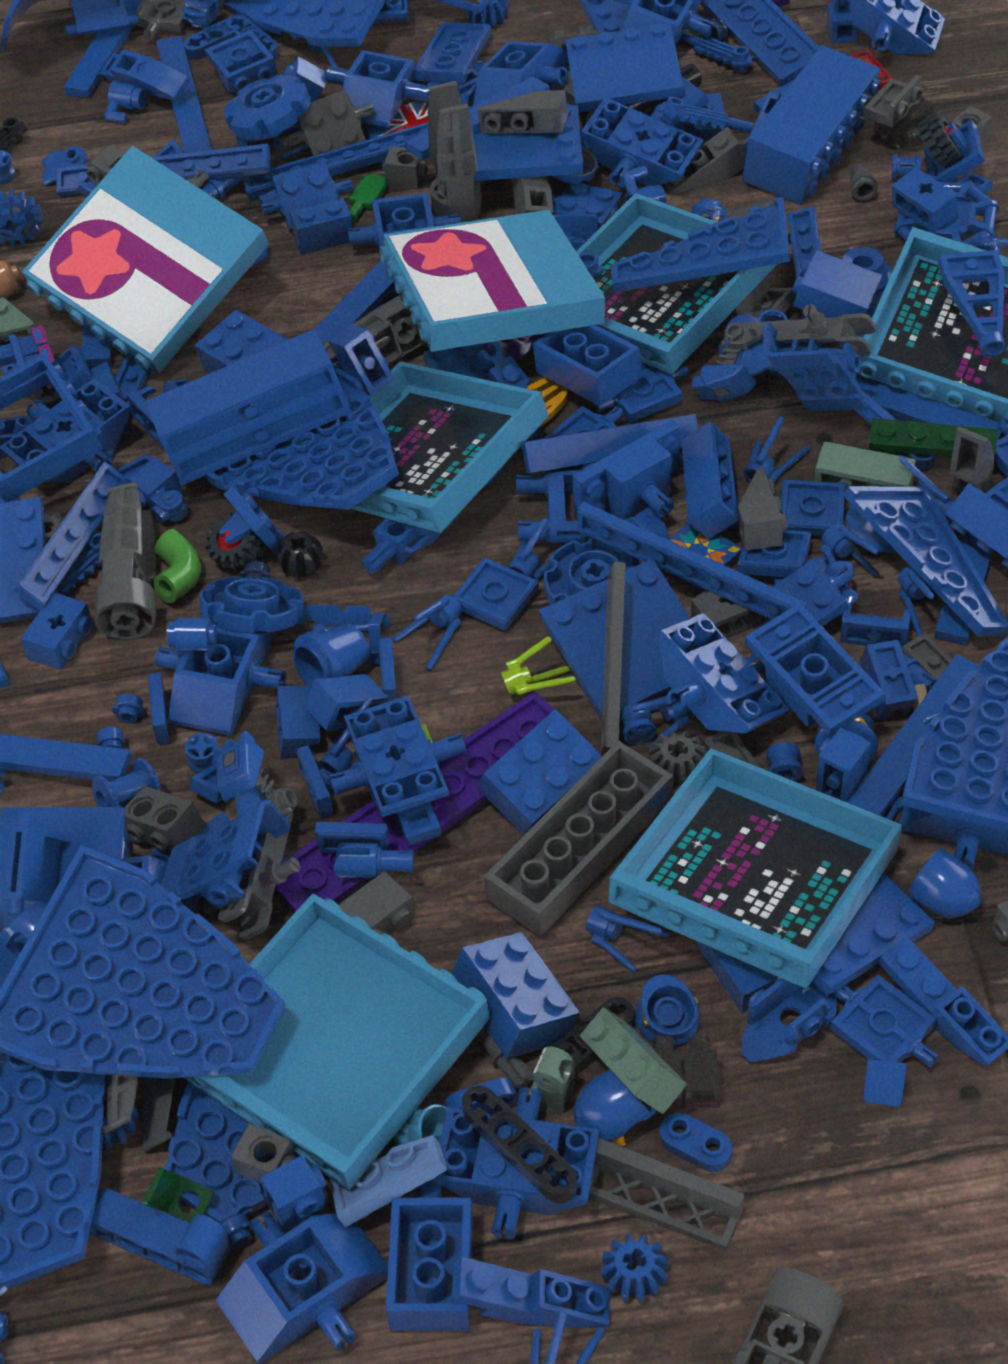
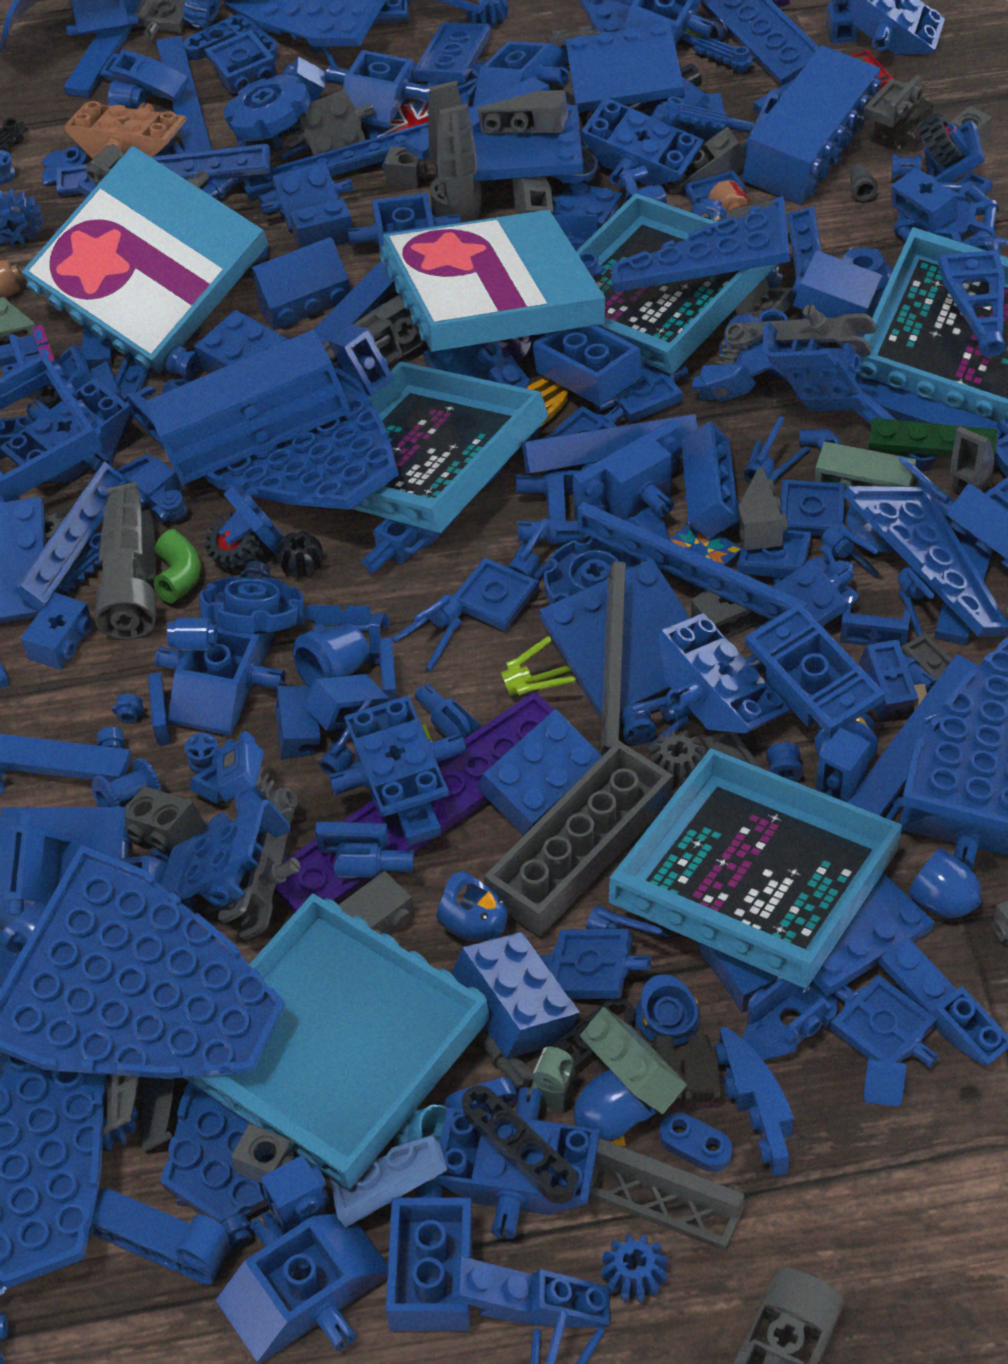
dark green bracket [142,1167,214,1223] -> none
blue plate [296,745,334,820] -> none
green piece [349,174,387,222] -> none
none -> nougat slope [64,101,186,159]
none -> blue wheel [166,346,201,381]
none -> blue slope [252,237,350,331]
none -> blue arm [414,683,481,739]
none -> blue piece [436,871,508,944]
none -> blue plate [539,929,652,999]
none -> blue tile [683,170,745,206]
none -> nougat head [708,180,749,211]
none -> blue slope [714,1027,794,1177]
none -> blue plate [766,267,783,288]
none -> blue arm [799,429,841,449]

